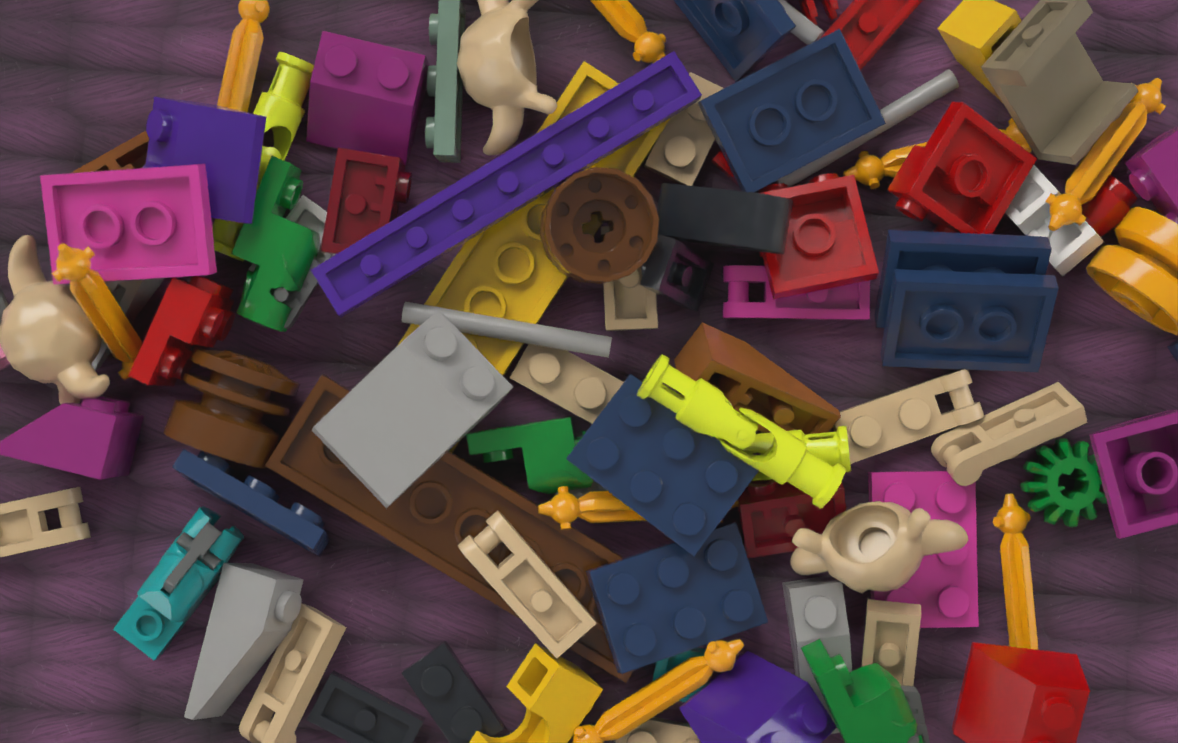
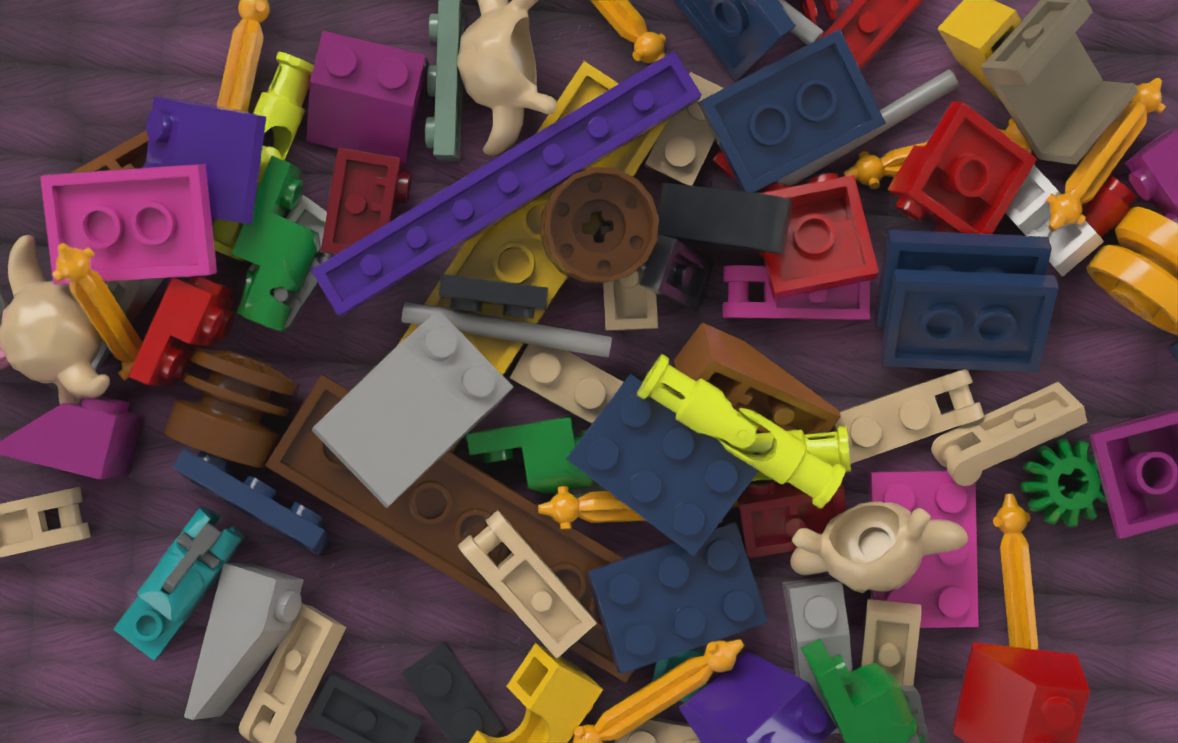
none -> black plate [439,274,548,319]

